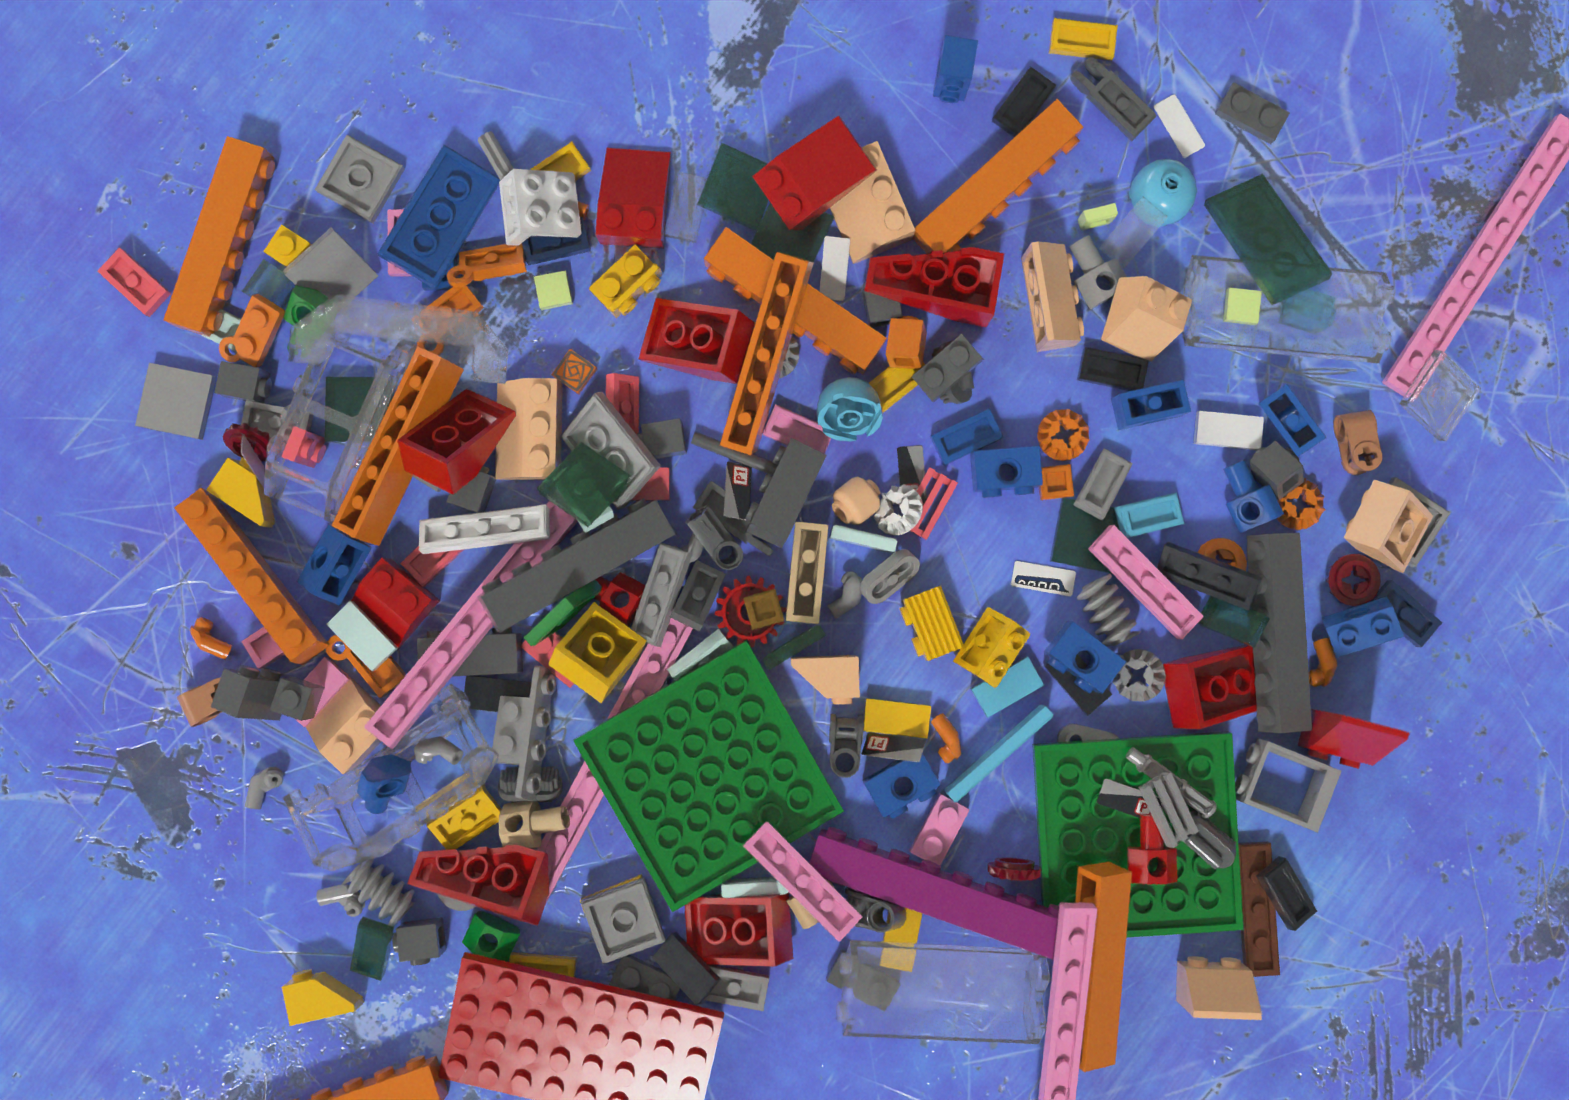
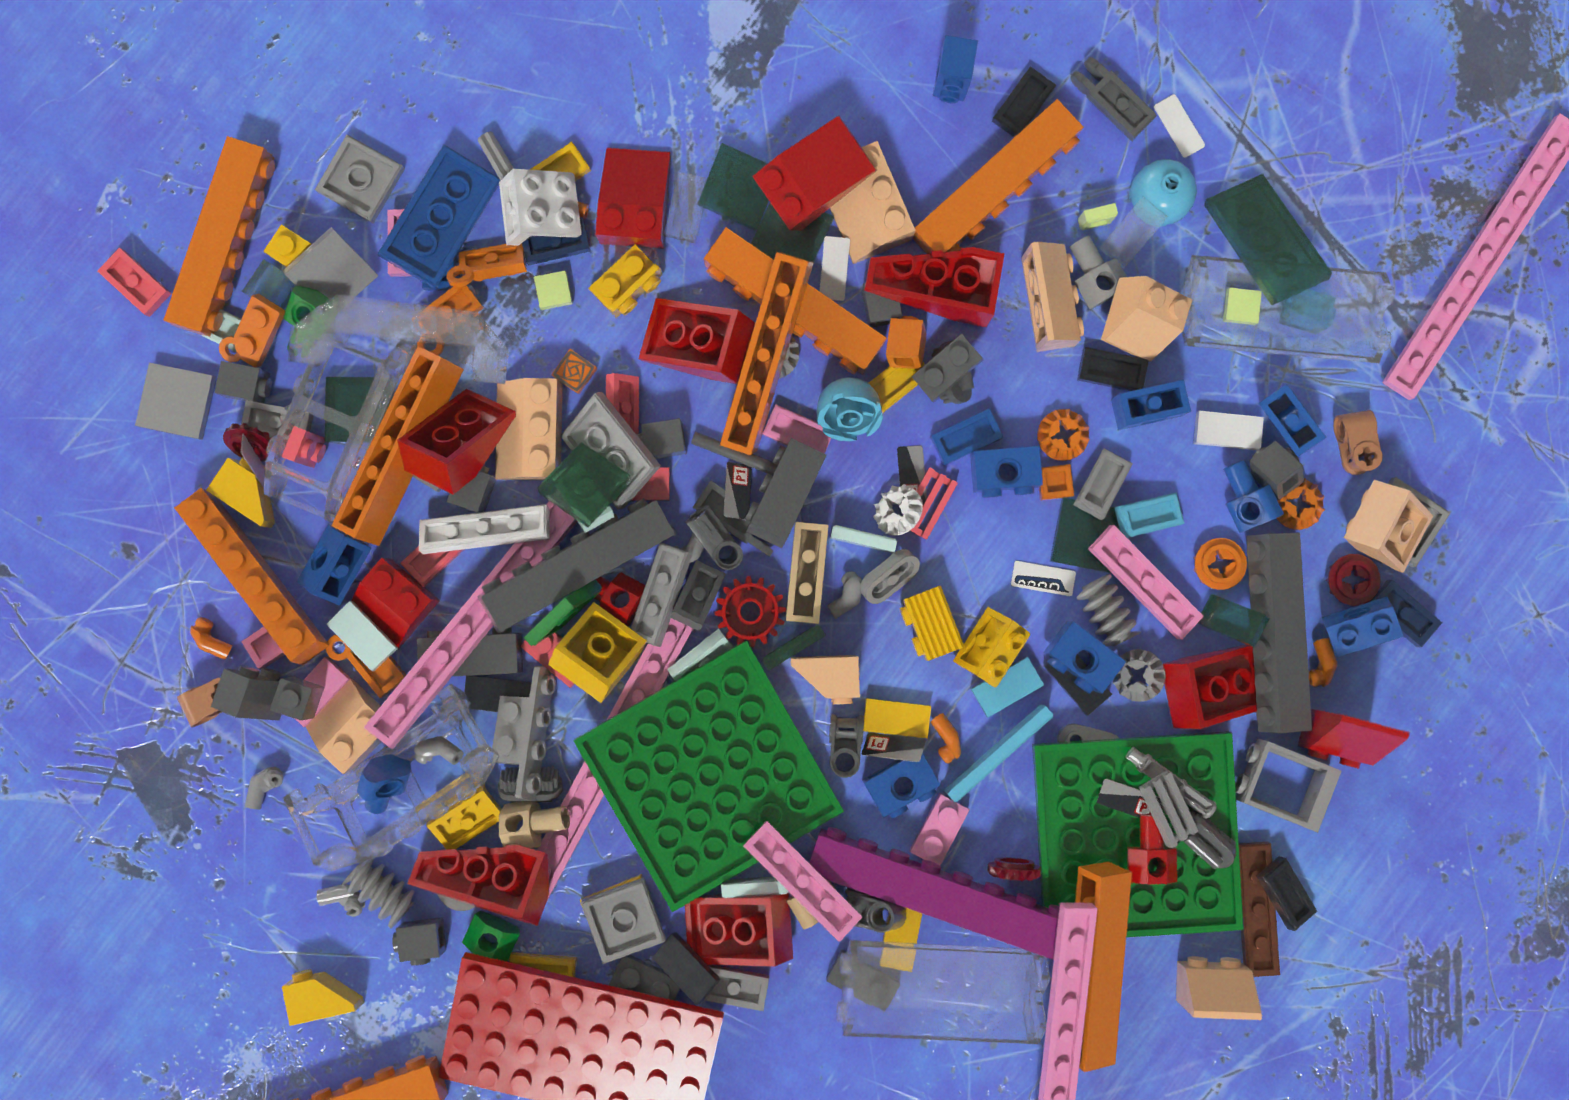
tile [350,917,394,981] -> none
pearl gold tile [743,589,784,630] -> none
light nougat head [831,477,880,525] -> none
yellow tile [1049,18,1118,61] -> none
black plate [1157,542,1263,610] -> none
dark grey plate [1215,82,1290,144] -> none
clear tile [1399,350,1481,441] -> none

